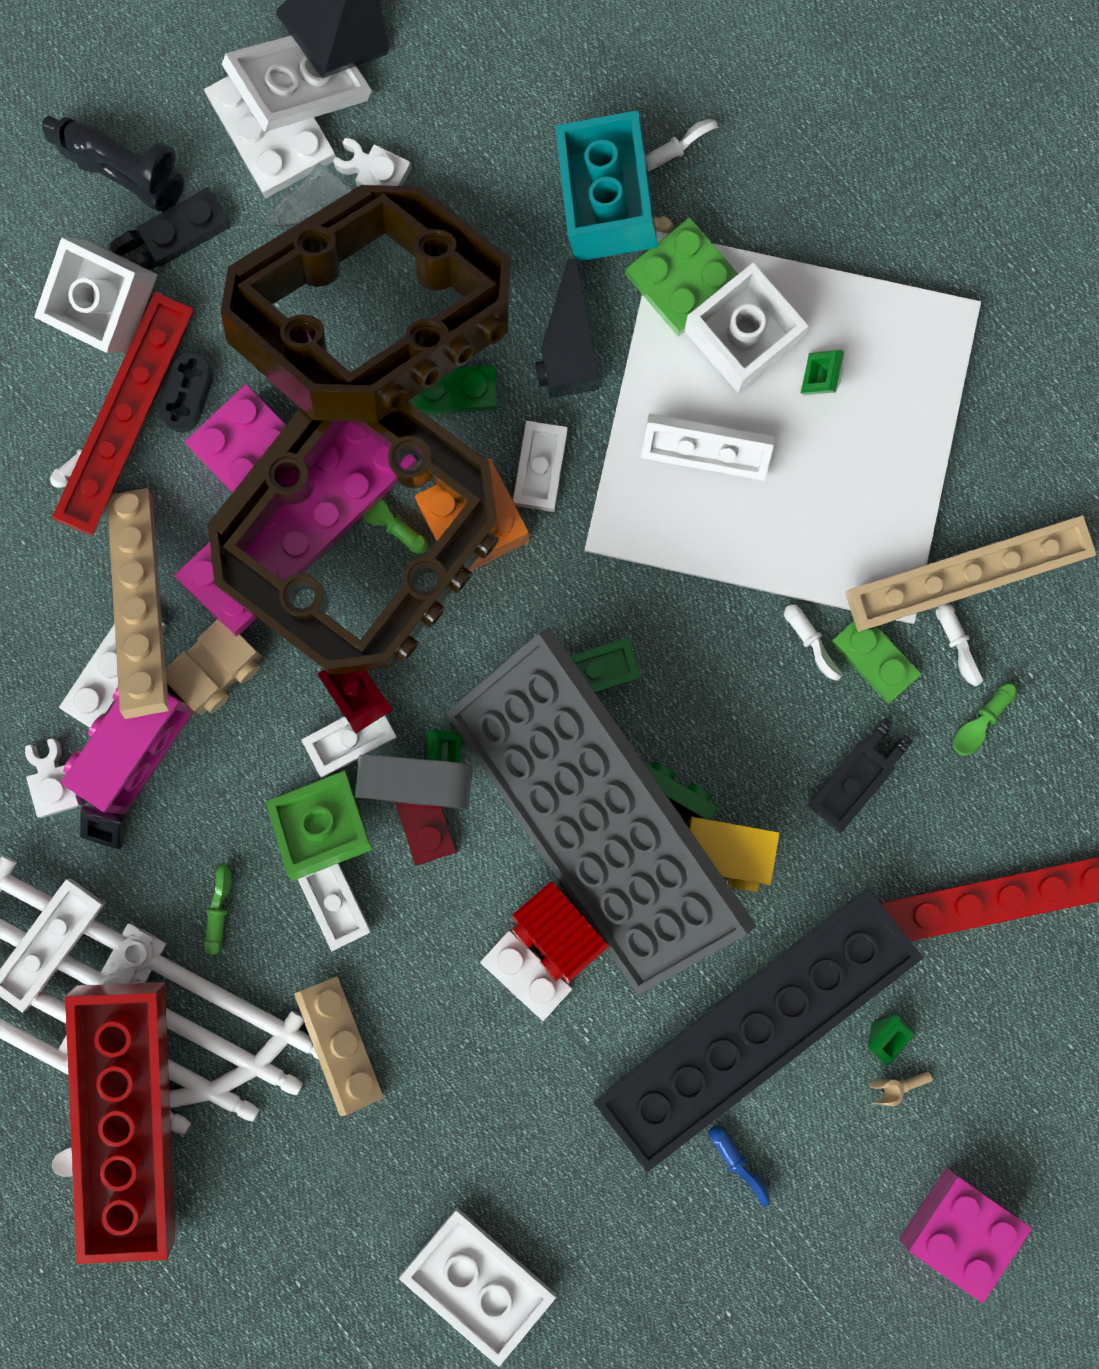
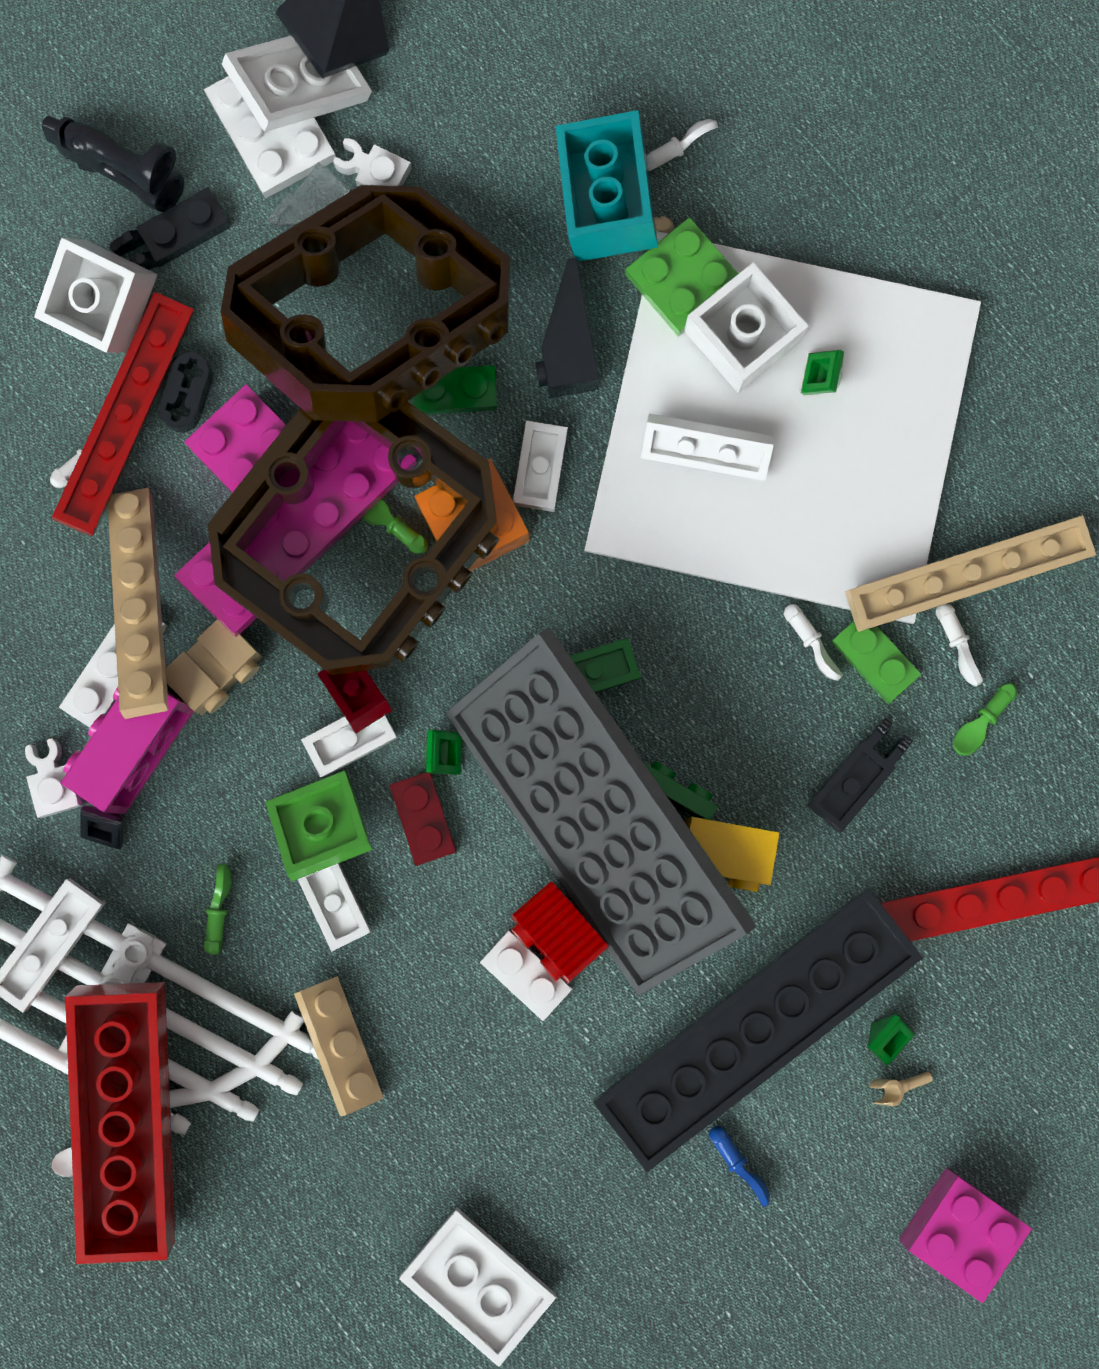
dark grey beam [354,755,473,809] -> none

